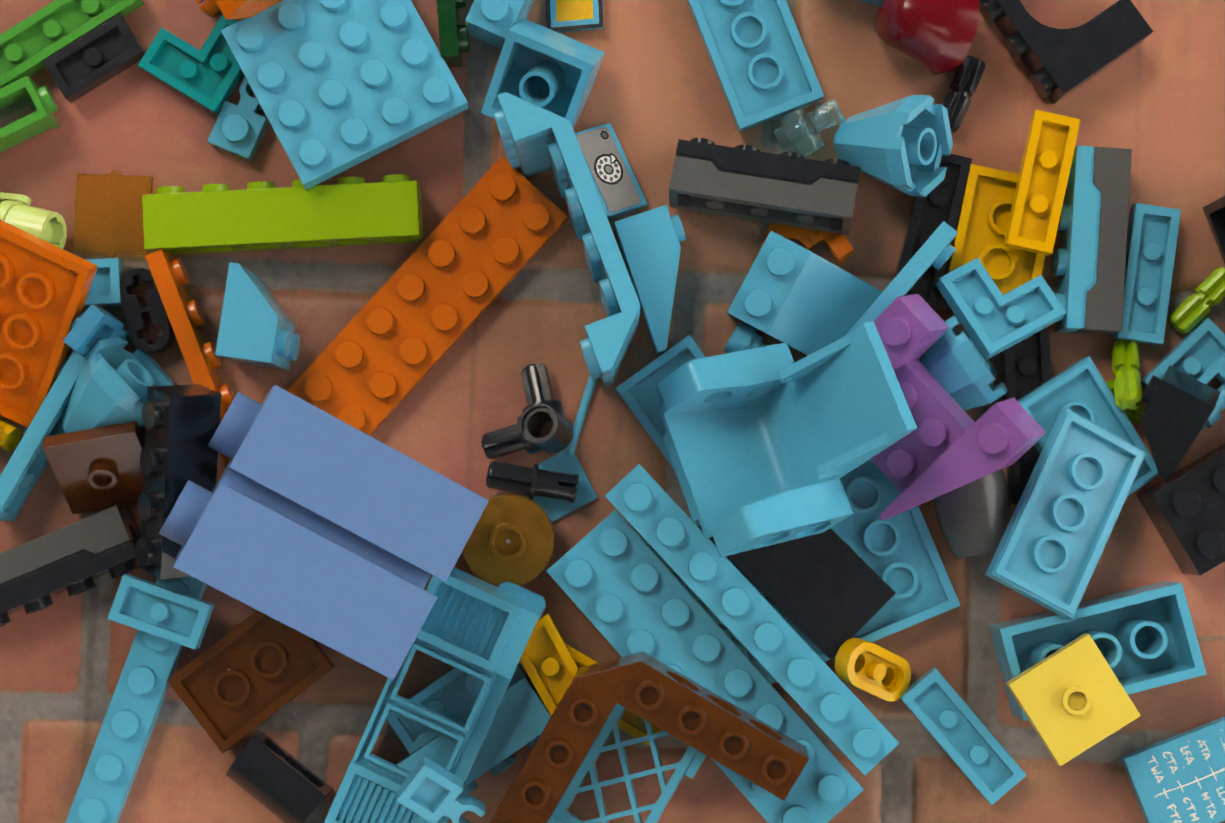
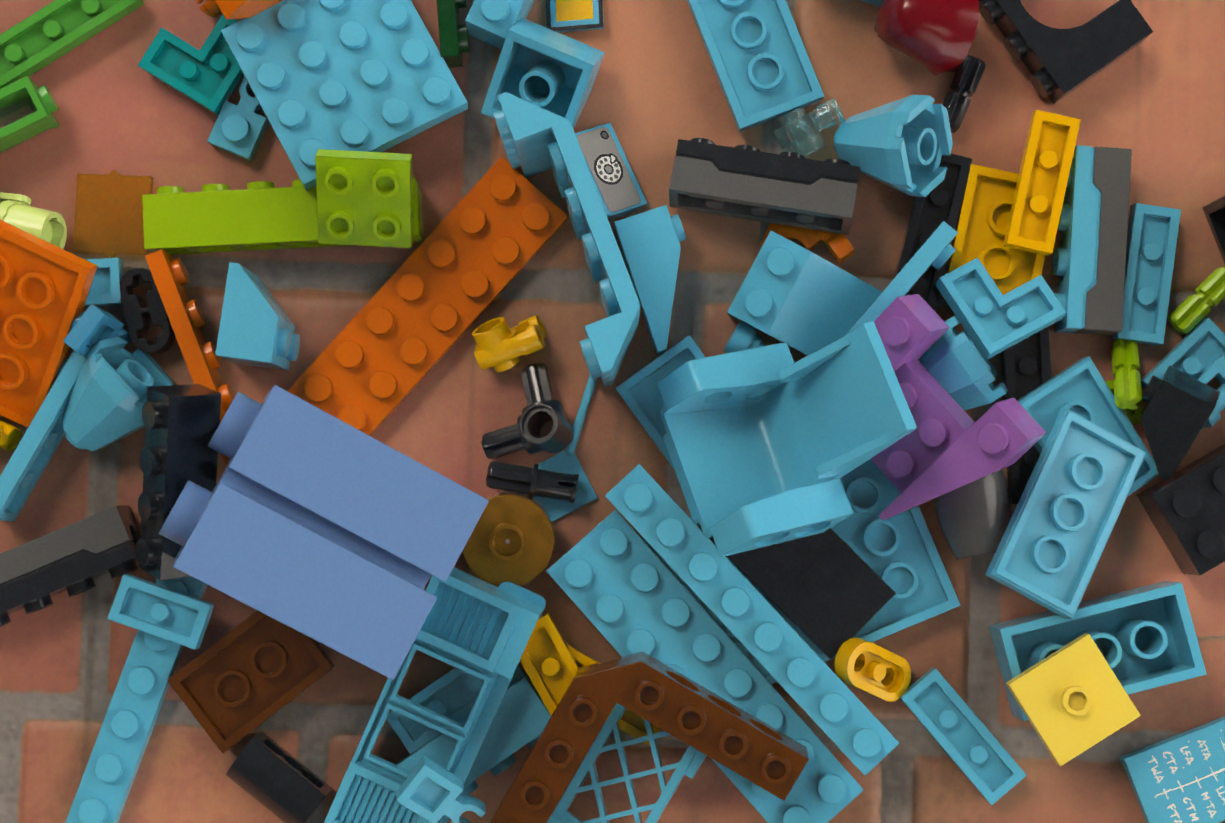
reddish brown plate [42,421,145,514] -> none
black plate [43,14,145,103] -> none
none -> lime plate [315,149,416,248]
none -> yellow plate [472,315,547,372]

